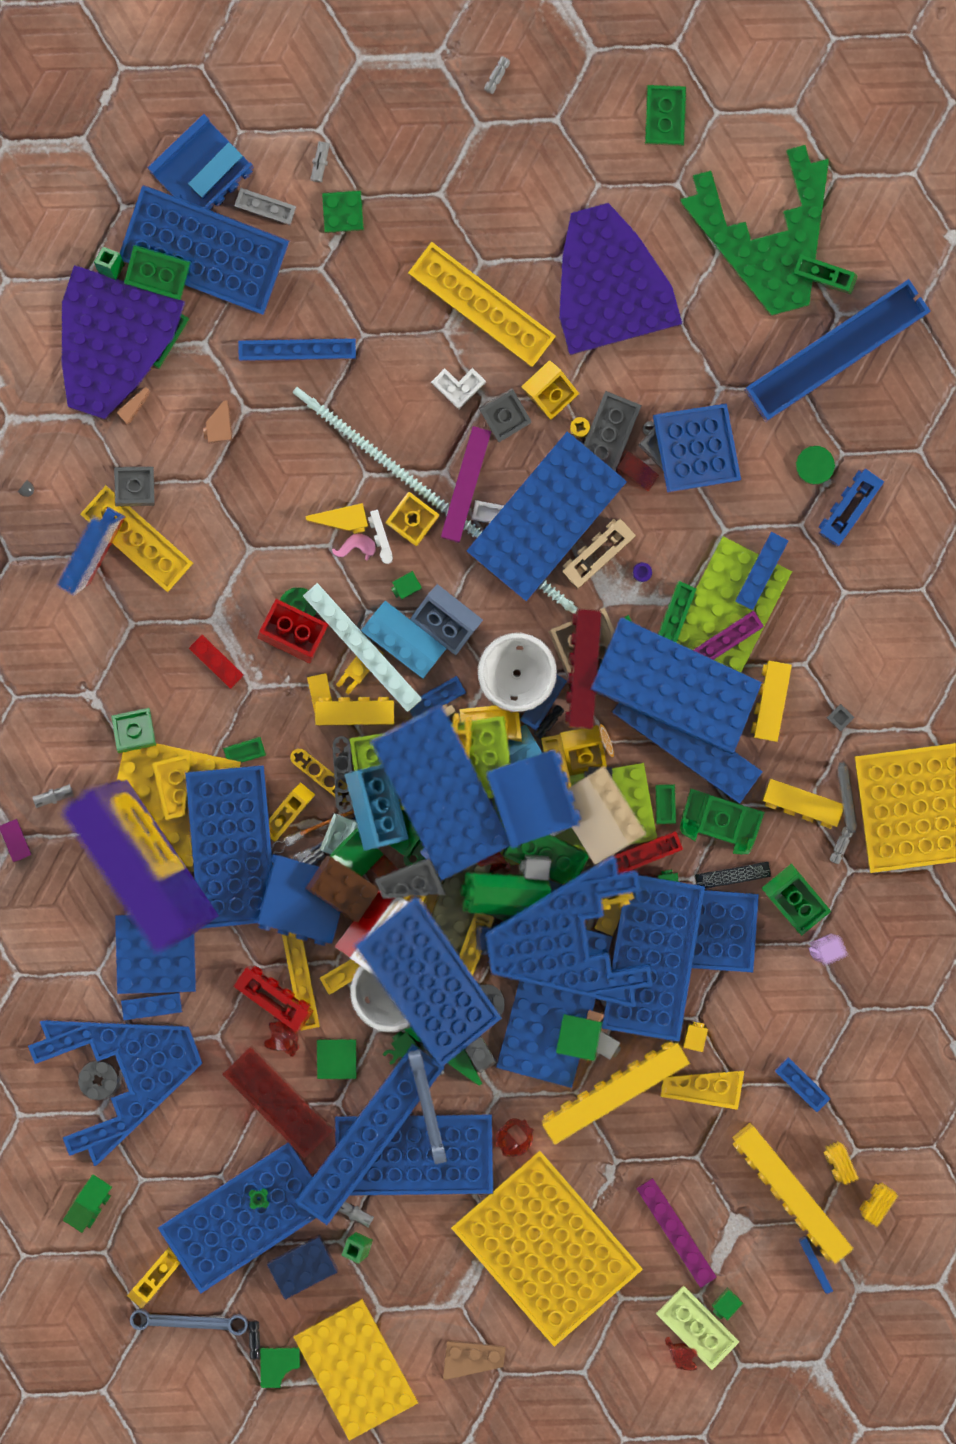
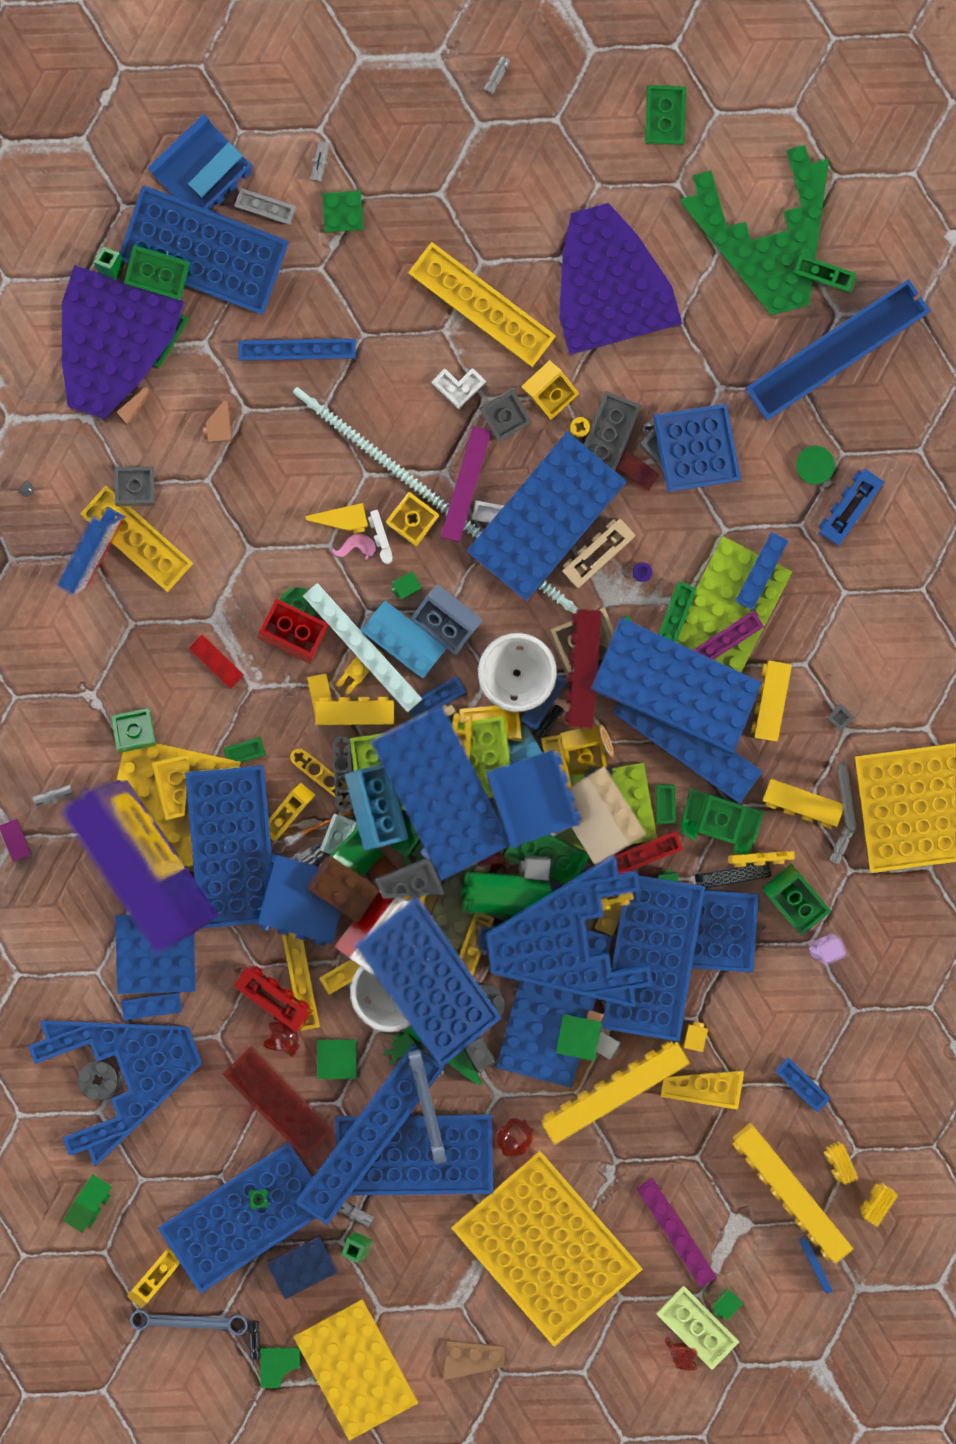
none -> yellow wing [728,851,795,867]

